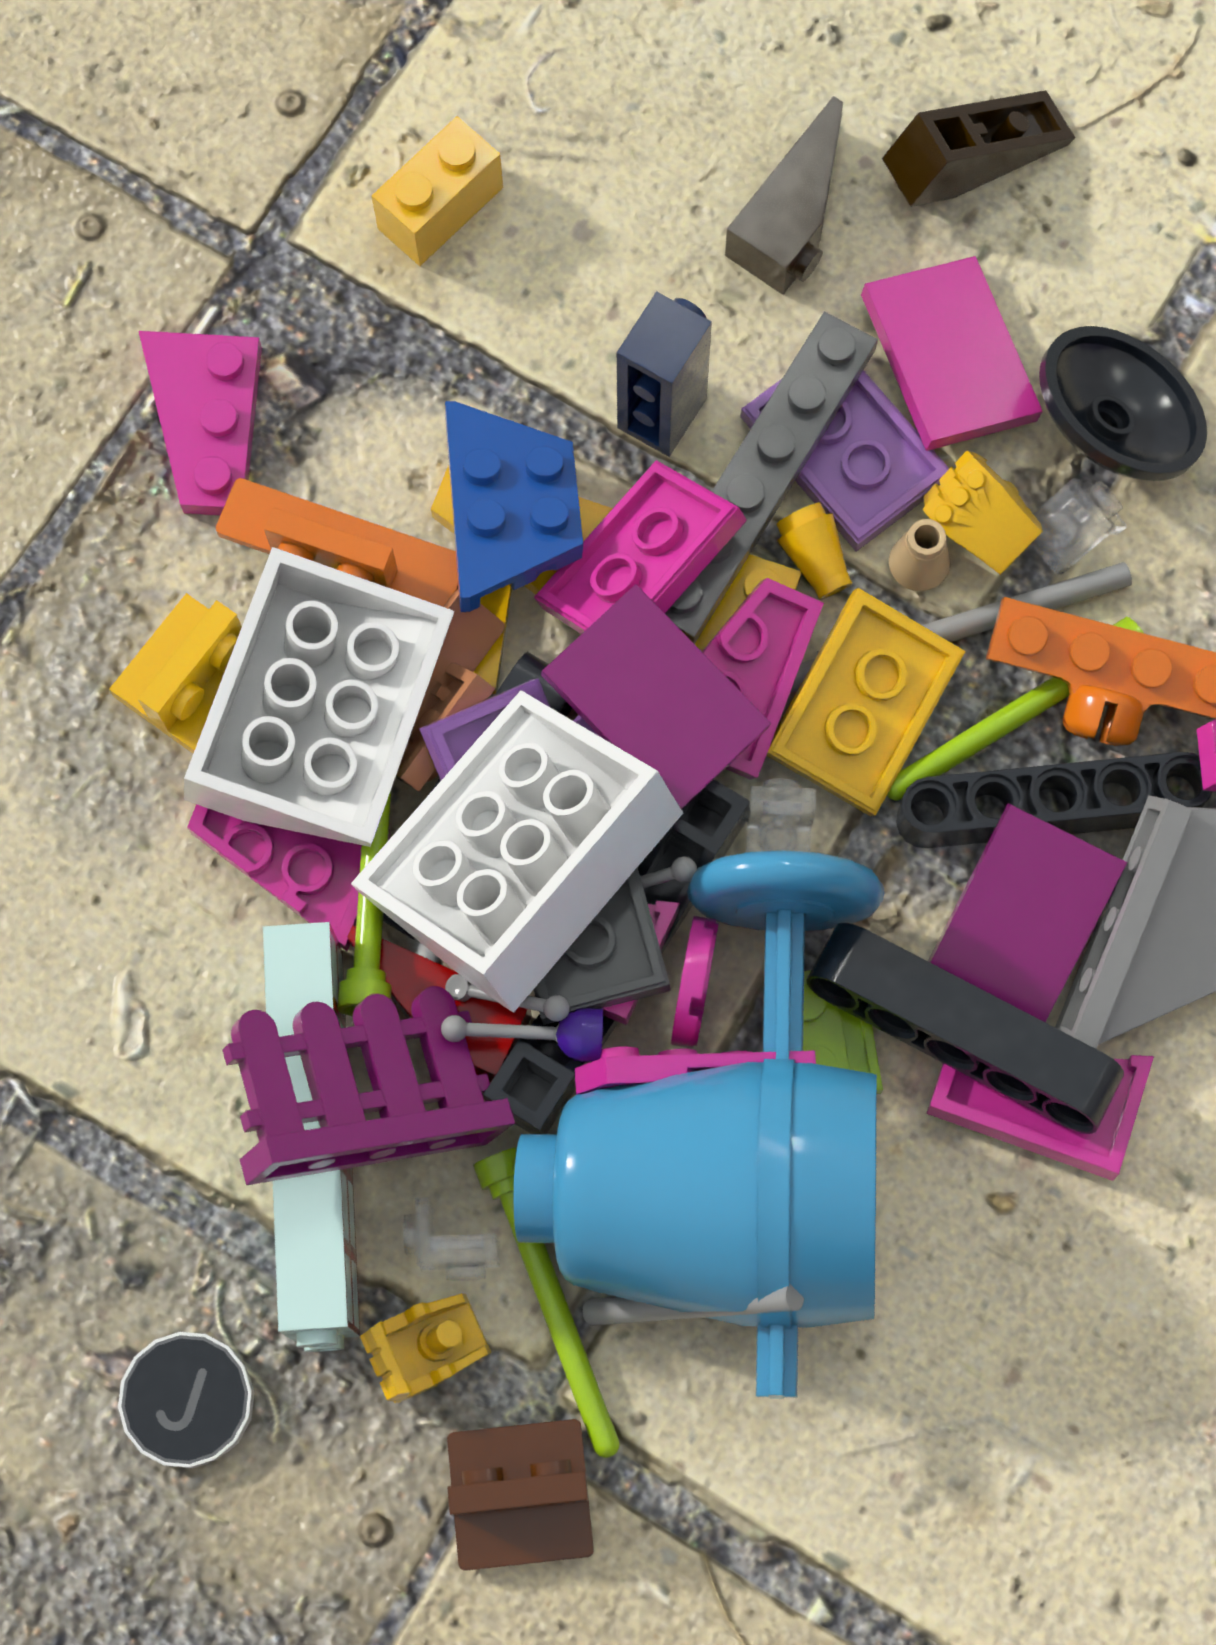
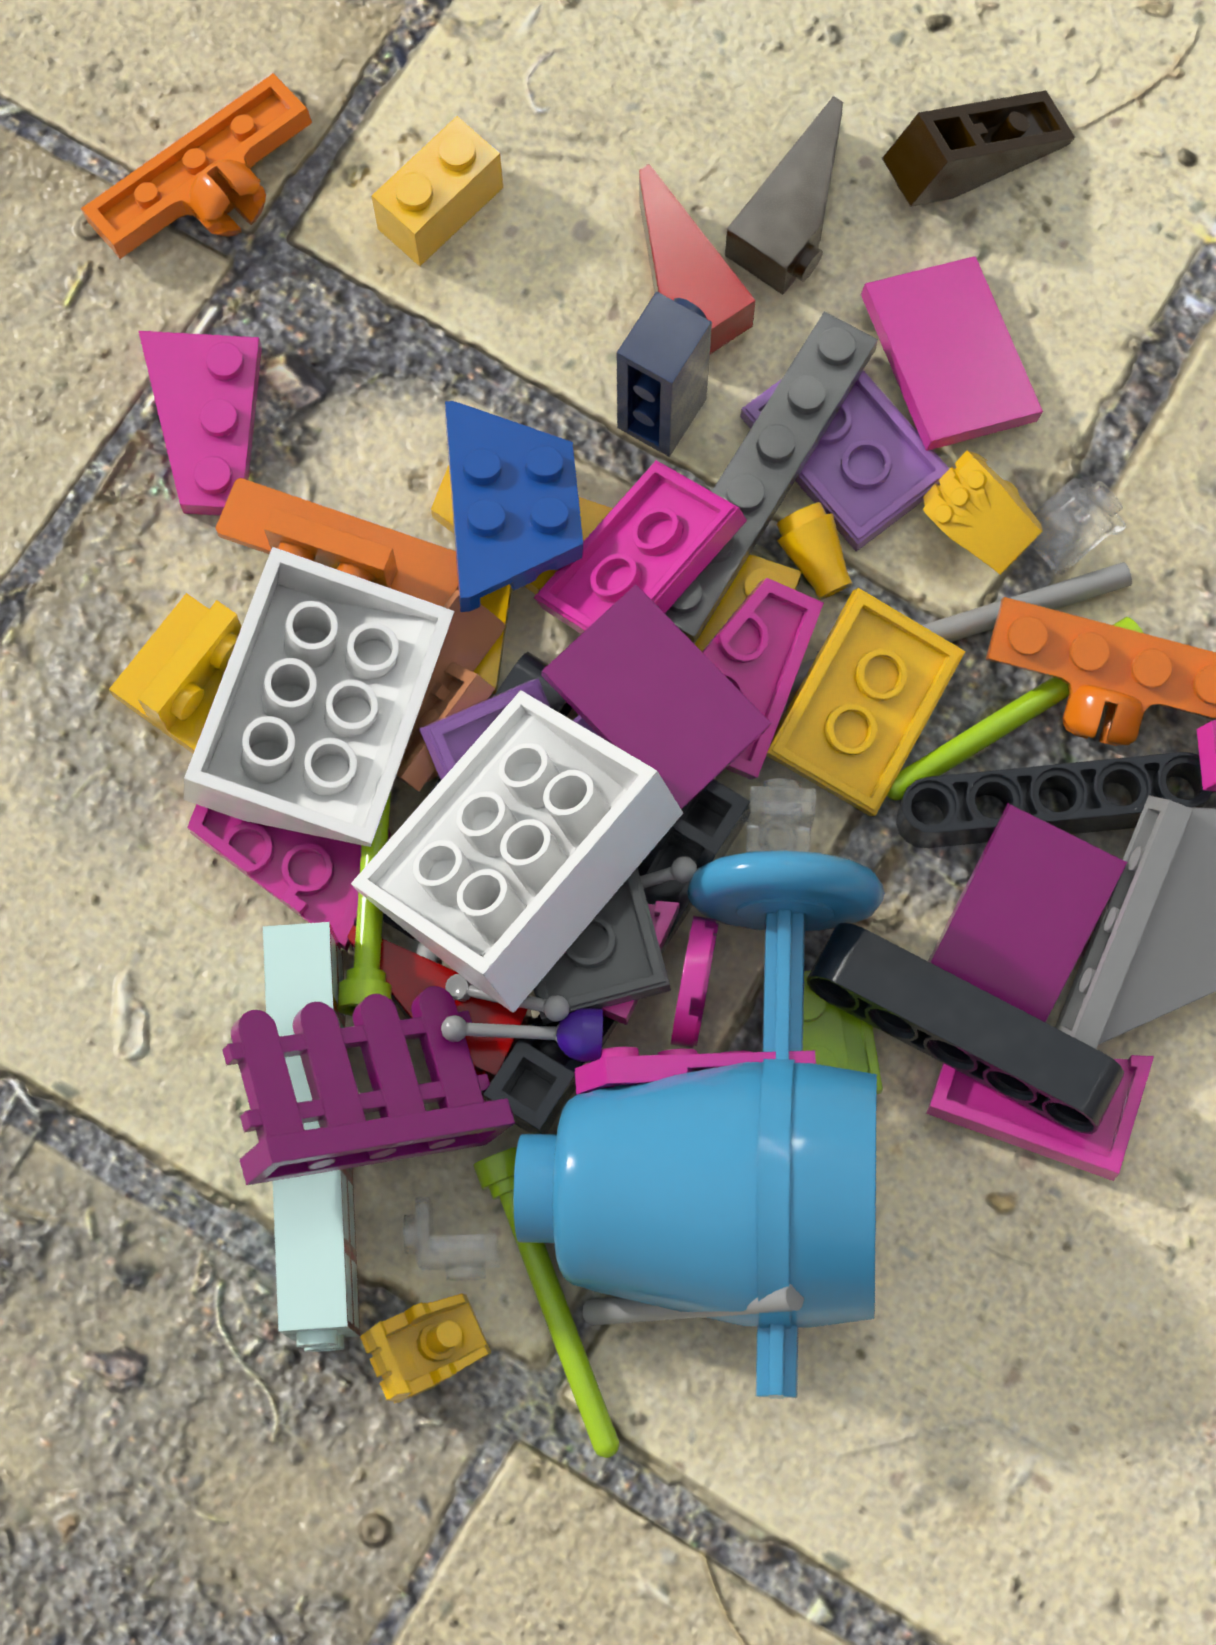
black tile [118,1332,254,1468] -> none
reddish brown bracket [447,1419,594,1571] -> none
tan cone [889,519,951,591] -> none
black dish [1039,326,1207,481] -> none
none -> orange plate [81,73,312,259]
none -> slope [639,164,756,354]

